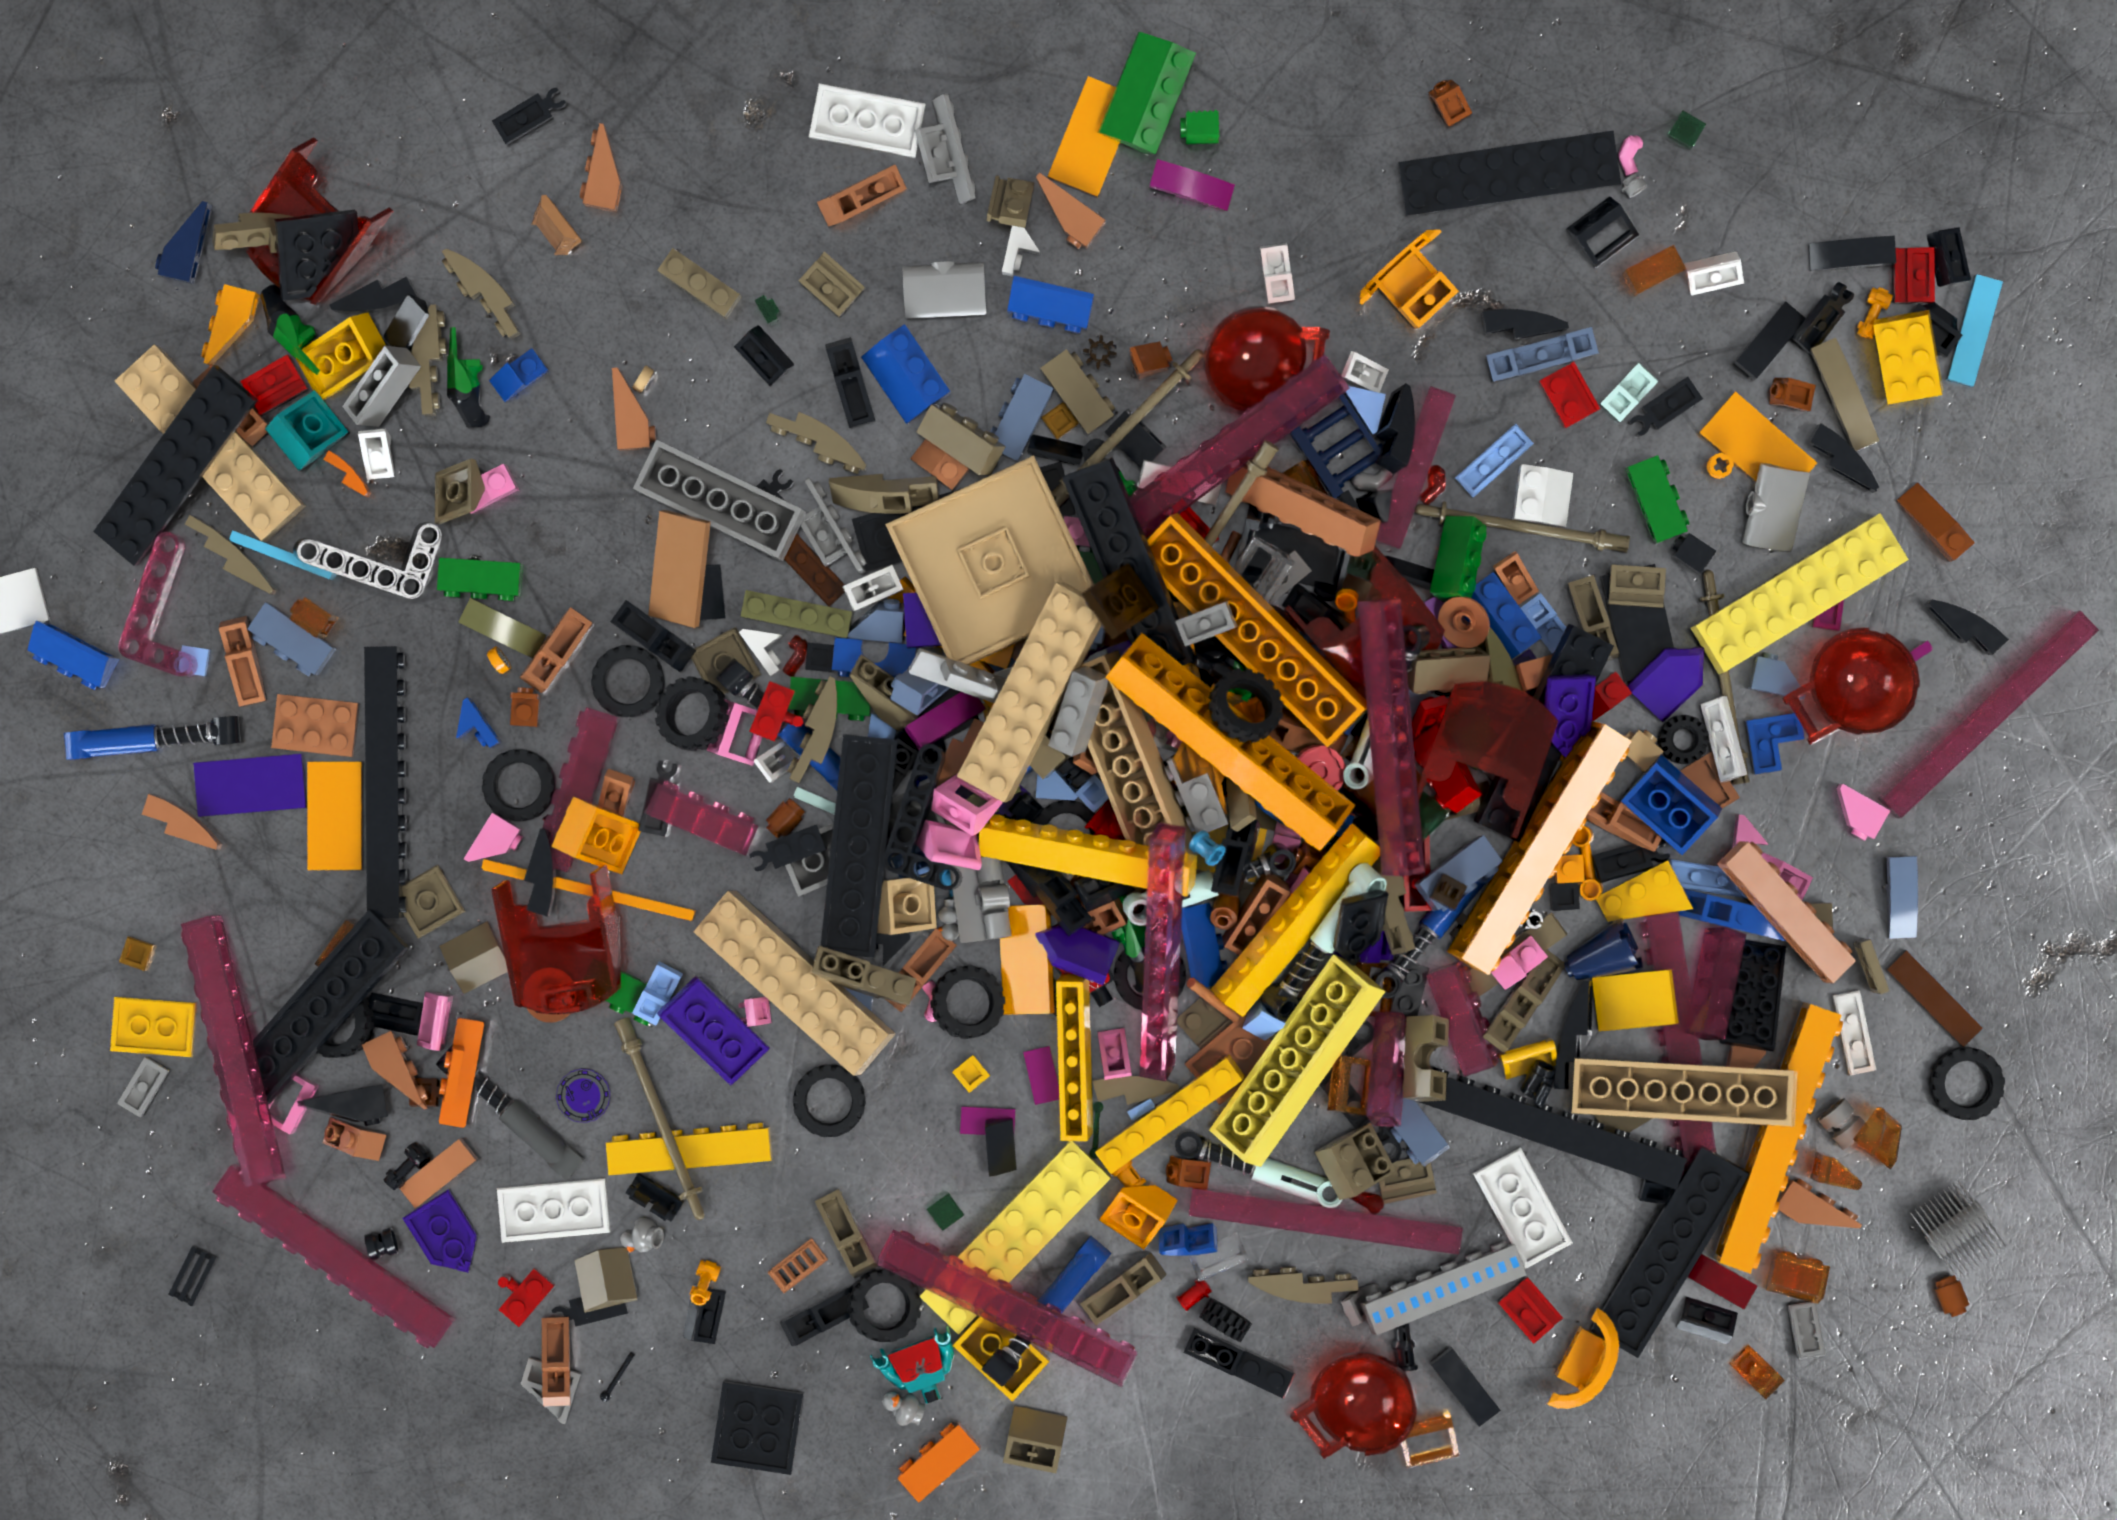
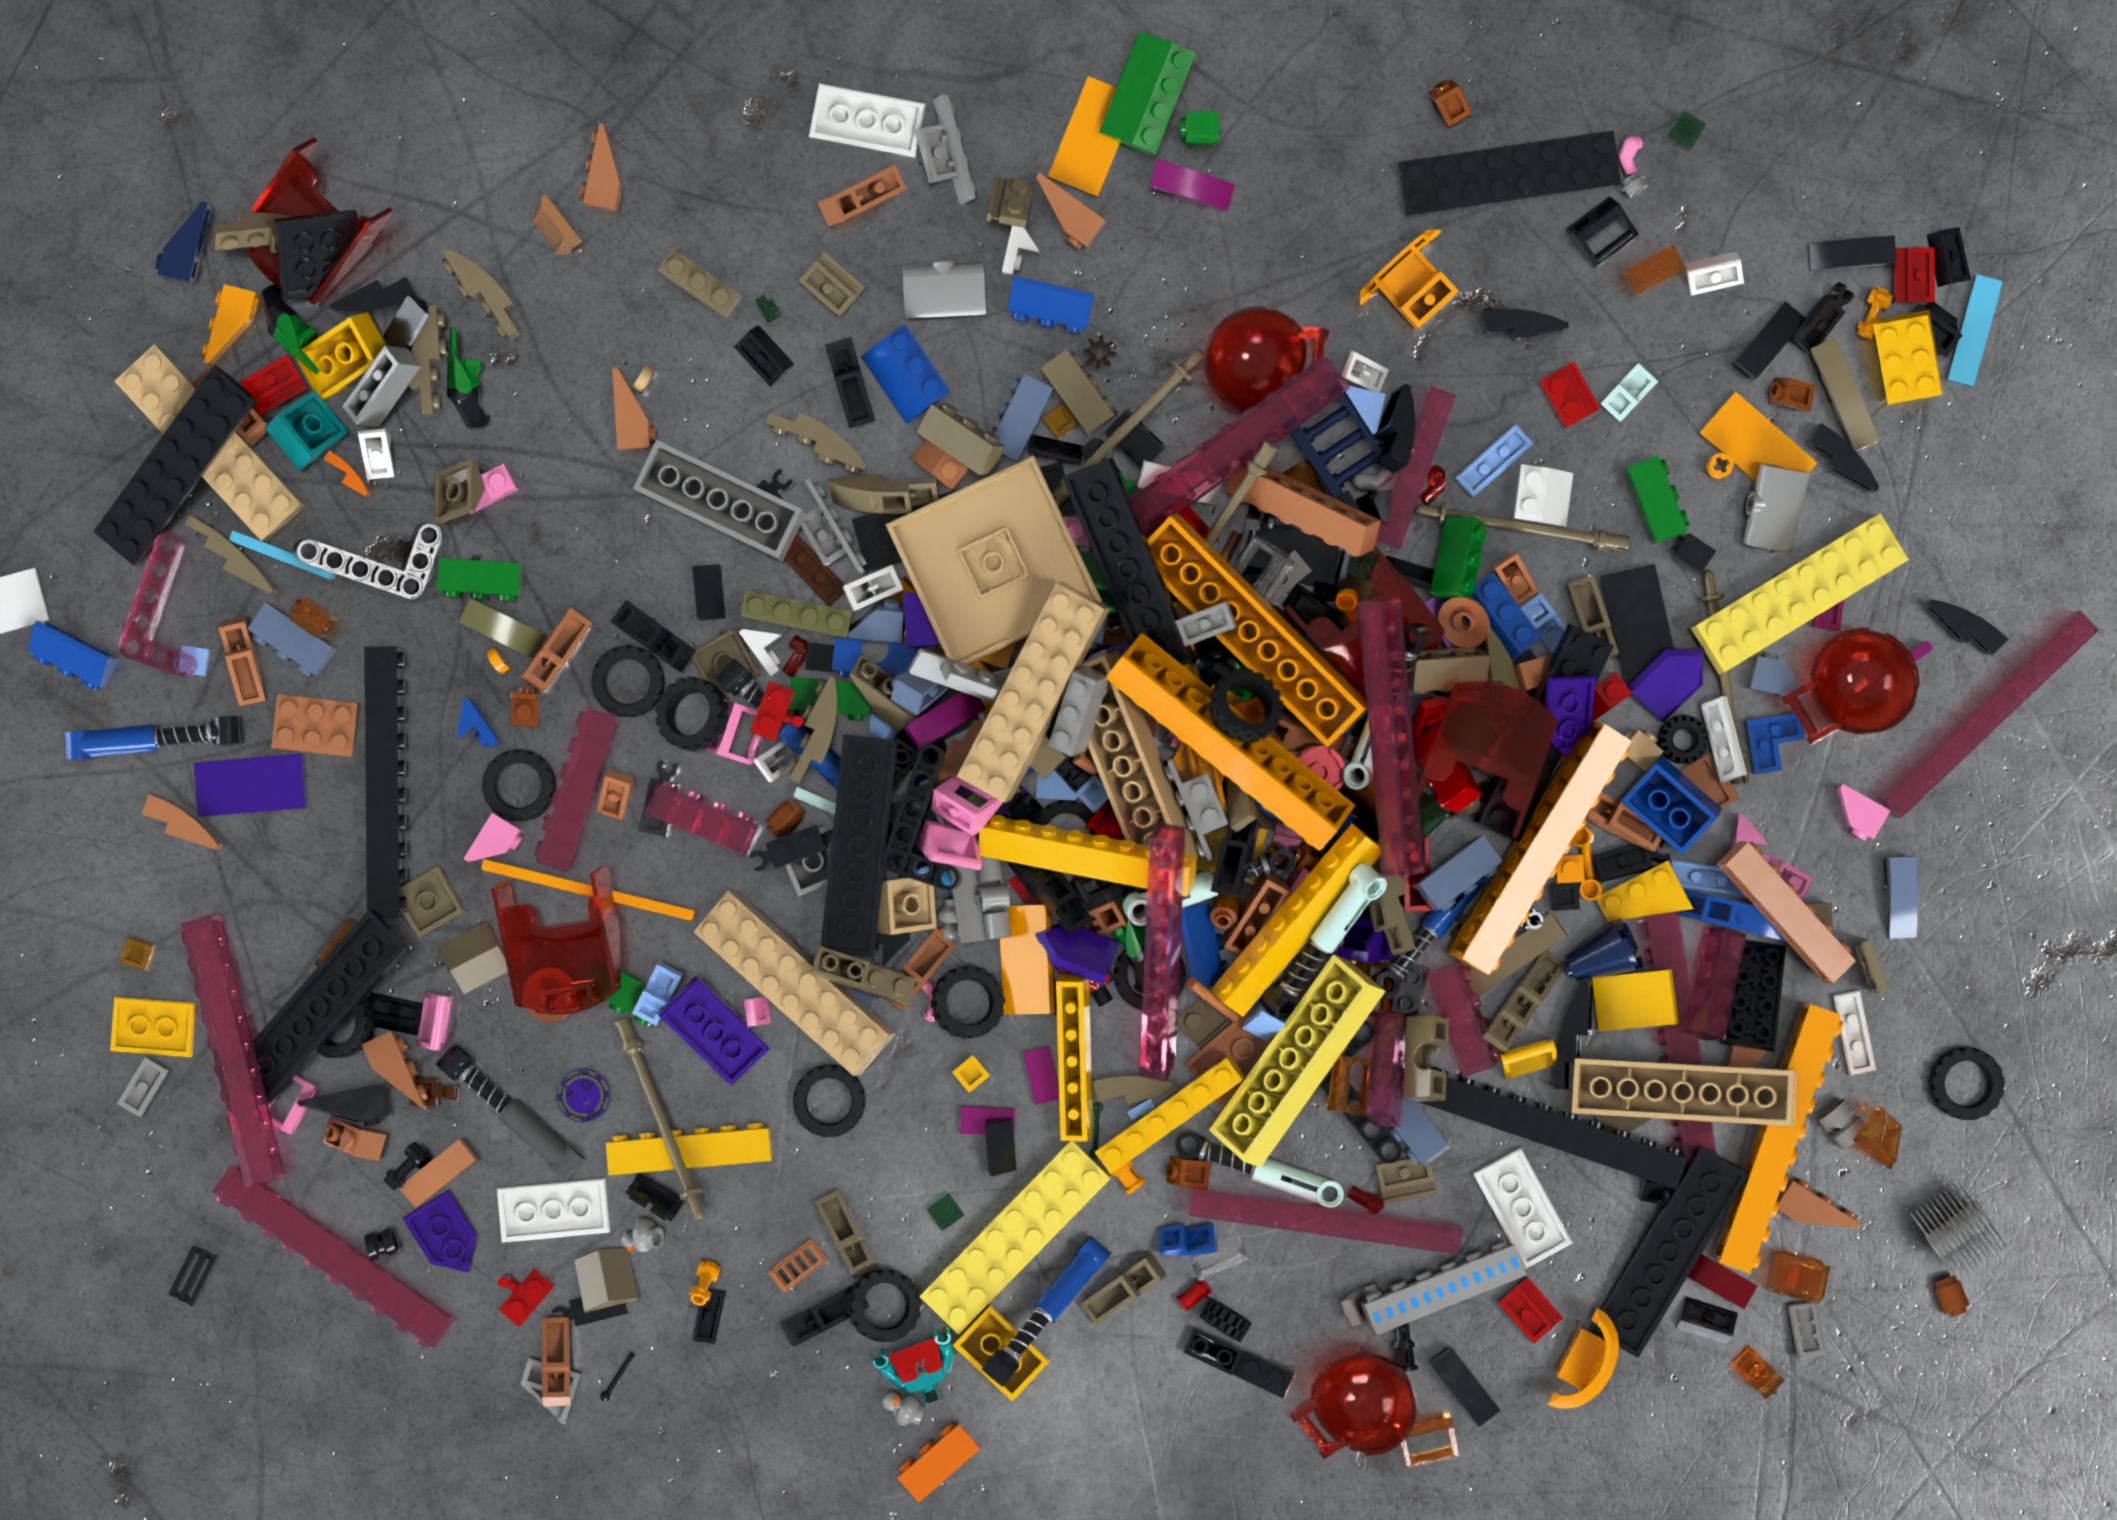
light orange tile [307,762,363,870] -> none
orange bracket [439,1017,484,1128] -> none
blue slope [489,348,549,402] -> none
black plate [492,88,567,145] -> none
black slope [524,828,556,916] -> none
light orange slope [551,796,641,874] -> none
medium nougat tile [648,510,711,628] -> none
black plate [711,1381,804,1475] -> none
clear pink brick [878,1229,1138,1388] -> none
dark tan slope [1003,1405,1068,1474] -> none
dark brown plate [1081,563,1159,640] -> none
bright pink slope [1097,1028,1132,1080] -> none
light orange slope [1099,1185,1178,1250] -> none
dark orange slope [1129,341,1173,380] -> none
dark azure bush [1189,830,1226,866] -> none
dark tan slope [1247,1266,1359,1304] -> none
white slope [1260,243,1295,304] -> none
dark tan slope [1315,1123,1396,1200] -> none
black tile [1333,890,1389,966] -> none
dark brown tile [1429,873,1468,911] -> none
sand blue slope [1486,327,1599,382] -> none
bright pink slope [1491,935,1548,990] -> none
black piece [1520,1060,1556,1106] -> none
dark tan plate [1608,565,1666,608] -> none
black plate [1629,377,1703,437] -> none
clear orange tile [1811,1152,1862,1190] -> none
reddish brown tile [1886,950,1983,1047] -> none
dark orange slope [1896,482,1975,562] -> none

